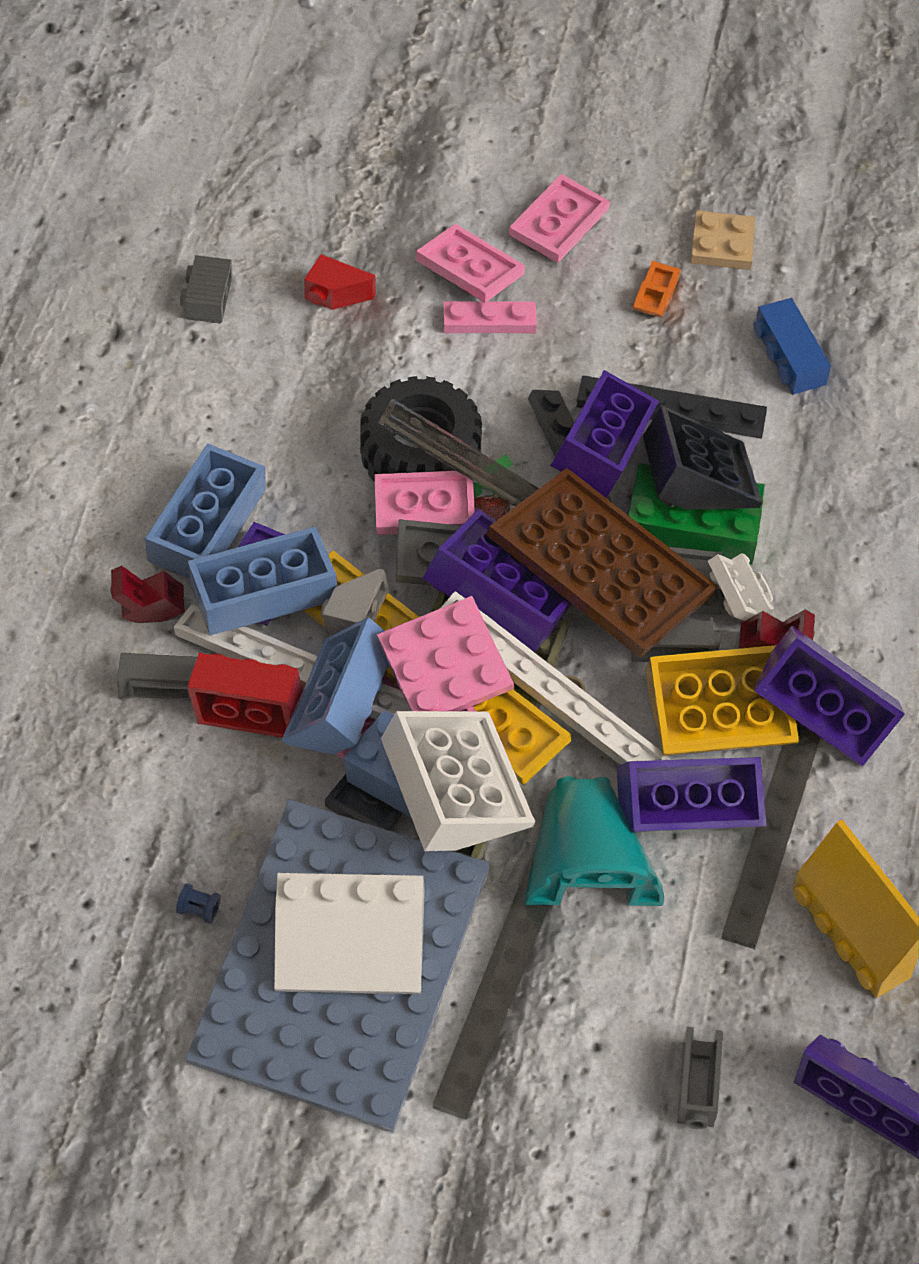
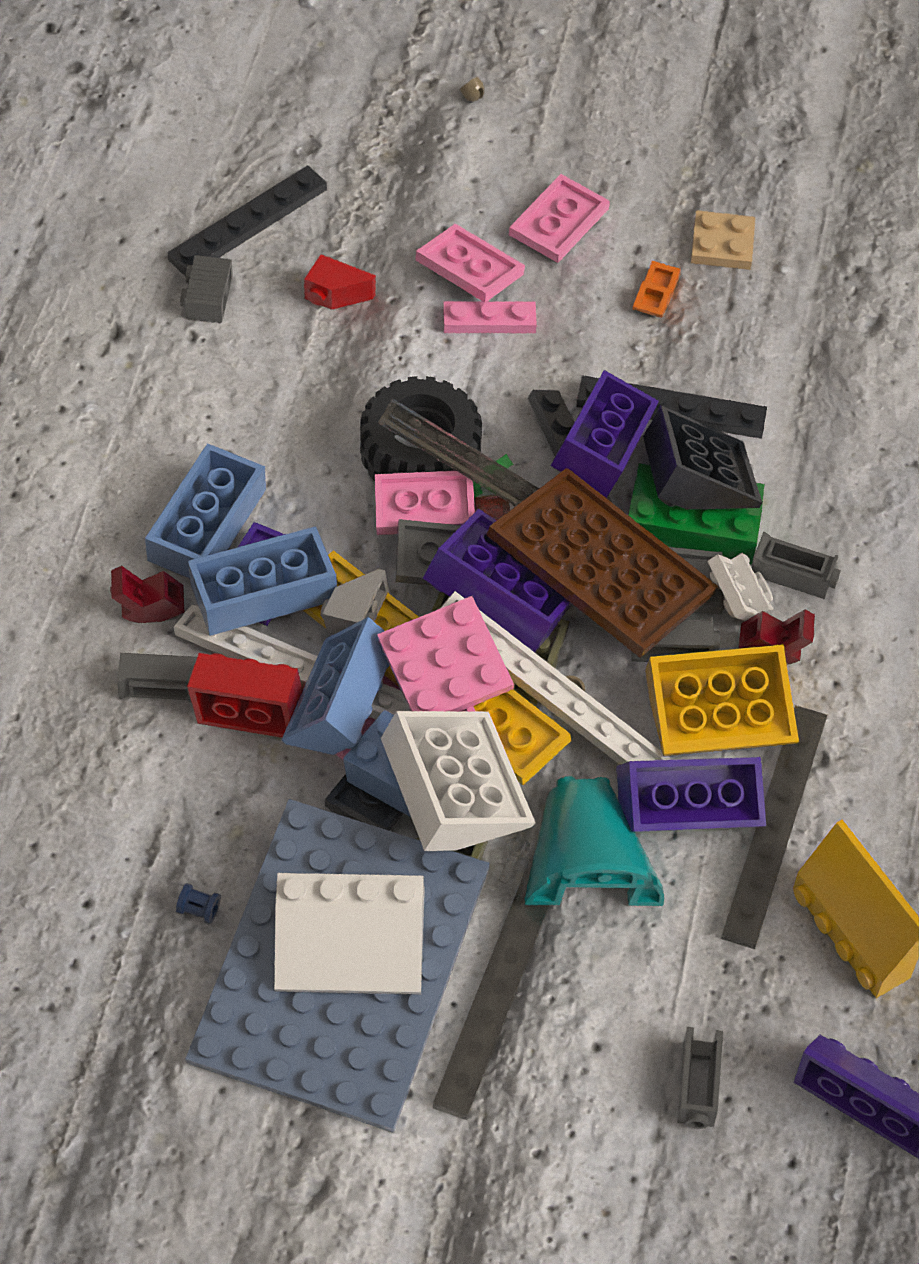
blue brick [753,297,831,395] -> none
dark purple slope [754,626,905,766] -> none
none -> black plate [168,165,327,277]
none -> dark tan hinge [459,76,485,102]
none -> dark grey window [751,532,841,599]

